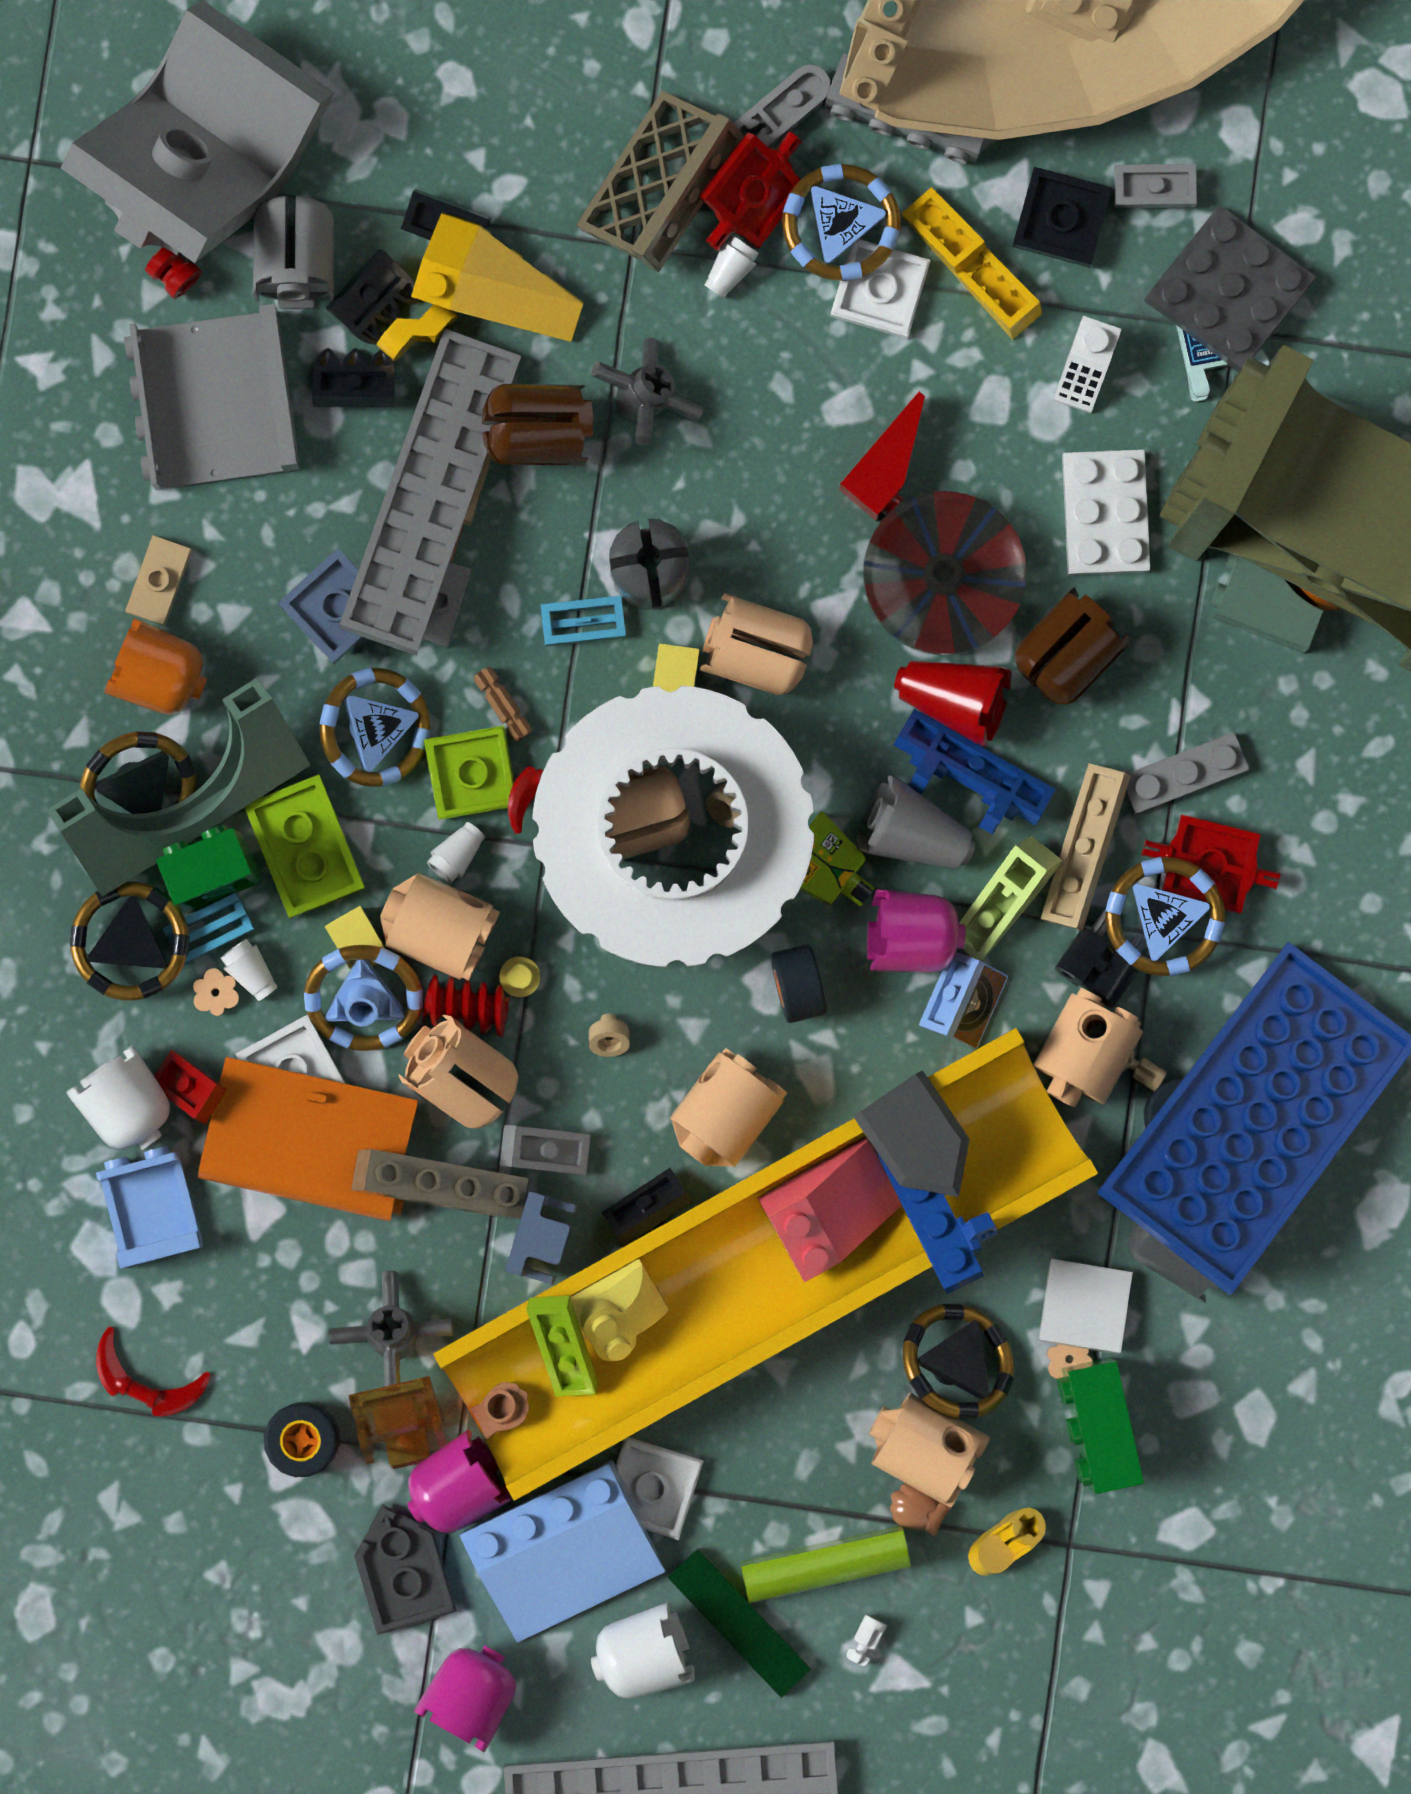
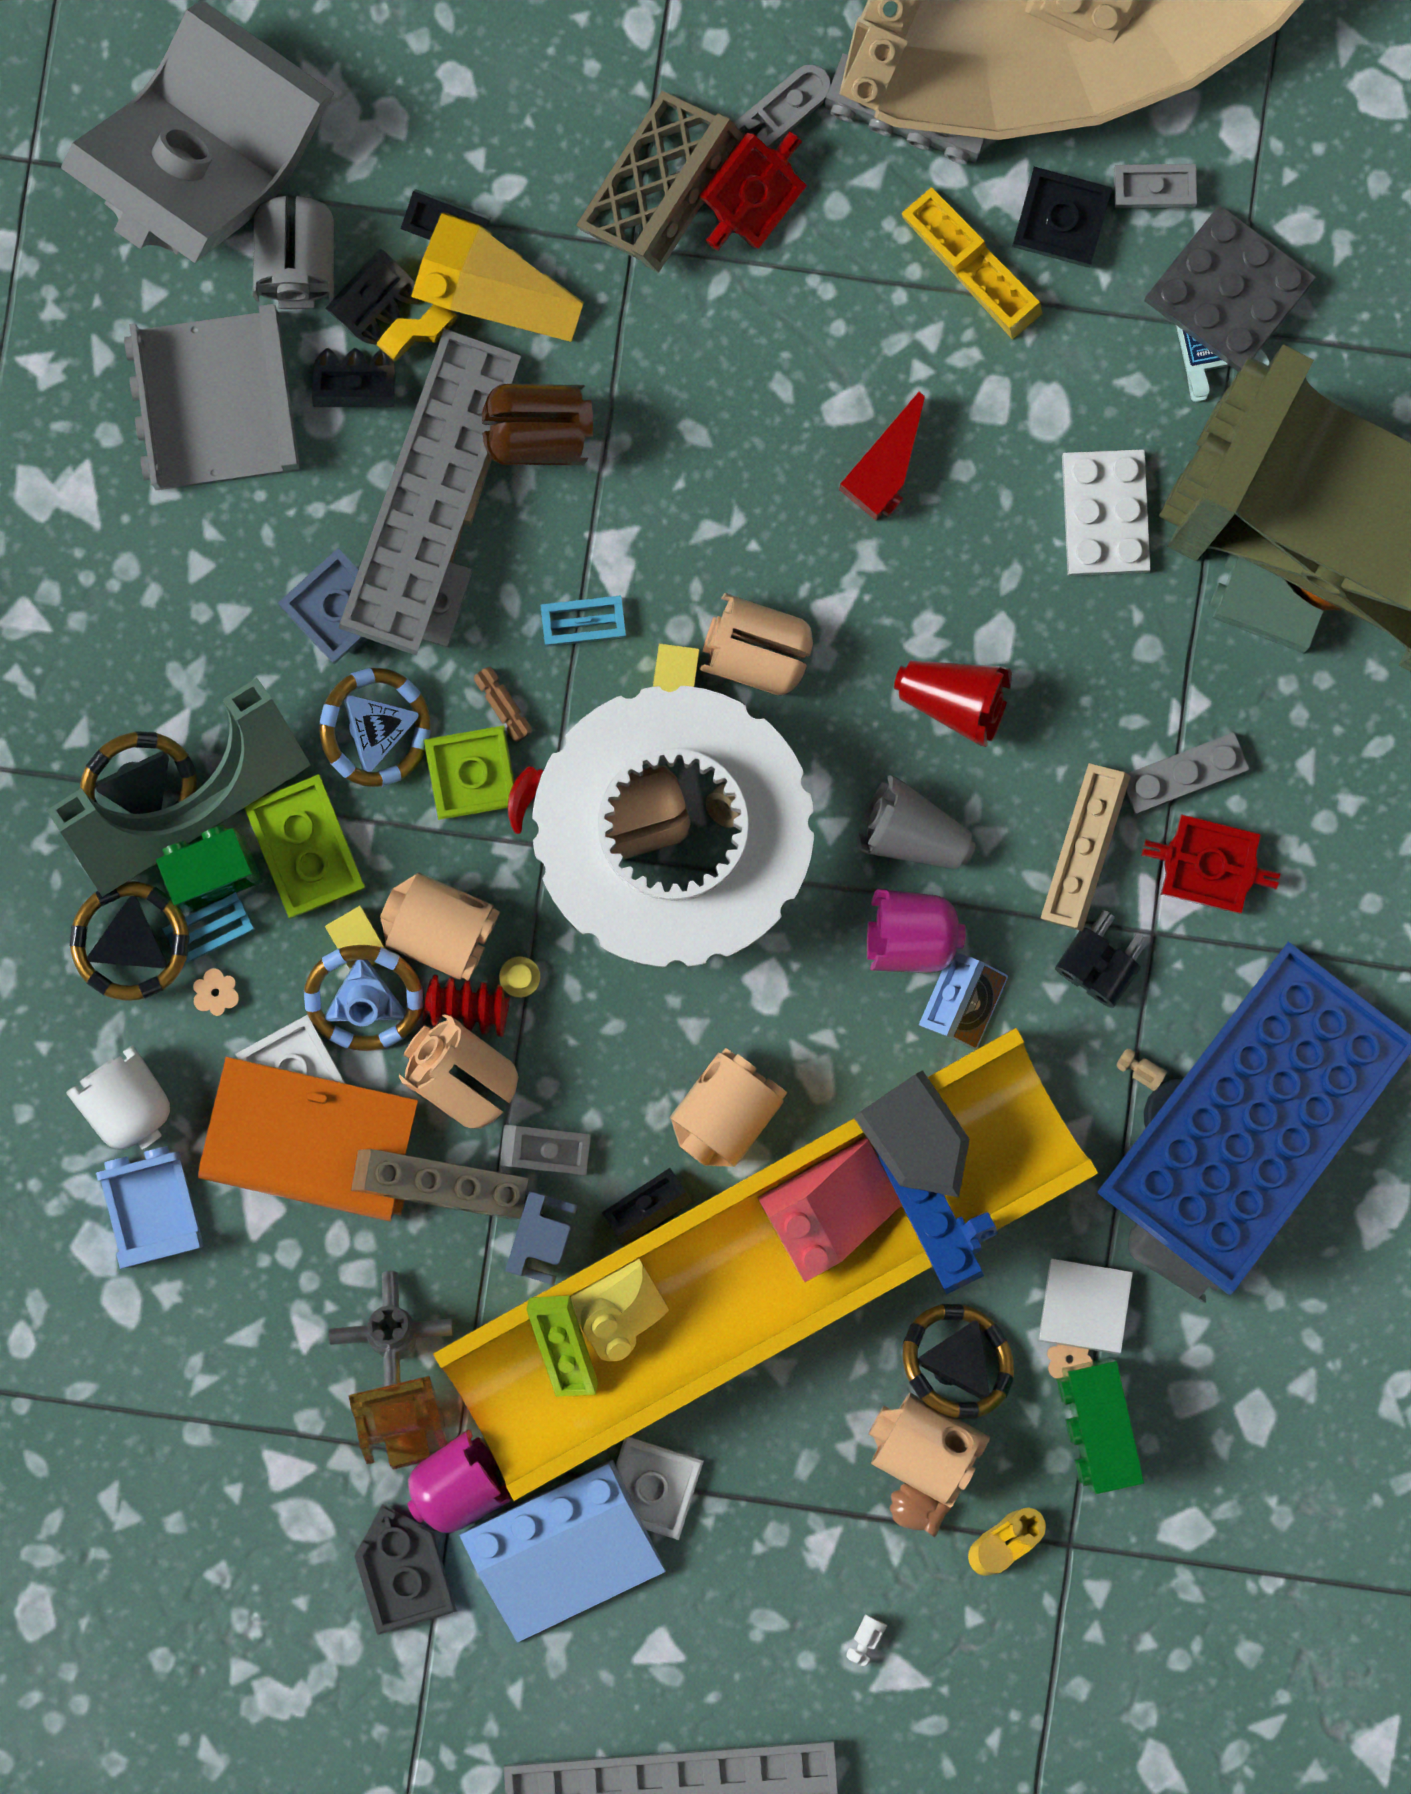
red piece [96,1327,211,1417] -> none
orange cylinder [104,618,208,715] -> none
tan plate [125,535,192,627] -> none
red wheel [145,247,202,300] -> none
red plate [154,1050,227,1124] -> none
white cone [221,939,278,1001] -> none
black wheel [264,1402,340,1478] -> none
dark pink cylinder [413,1645,516,1753] -> none
white cone [427,822,485,884] -> none
nougat animal [470,1382,529,1439] -> none
tan tile [588,1014,630,1057] -> none
flat silver bar [591,338,703,445] -> none
white cylinder [591,1602,695,1699] -> none
dark grey cylinder [609,519,691,610] -> none
dark green tile [667,1548,811,1698] -> none
white cone [704,235,759,298] -> none
lime brick [740,1525,911,1604] -> none
black wheel [771,944,827,1023] -> none
piece [782,163,900,281] -> none
lime torso [799,811,875,907] -> none
white tile [830,239,931,339] -> none
clear smoke dish [863,491,1027,655] -> none
blue hinge [893,709,1056,835] -> none
yellowish green slope [959,835,1063,961] -> none
reddish brown cylinder [1014,587,1132,705] -> none
light nougat cylinder [1033,988,1143,1108] -> none
white slope [1053,316,1121,414] -> none
piece [1105,857,1225,977] -> none

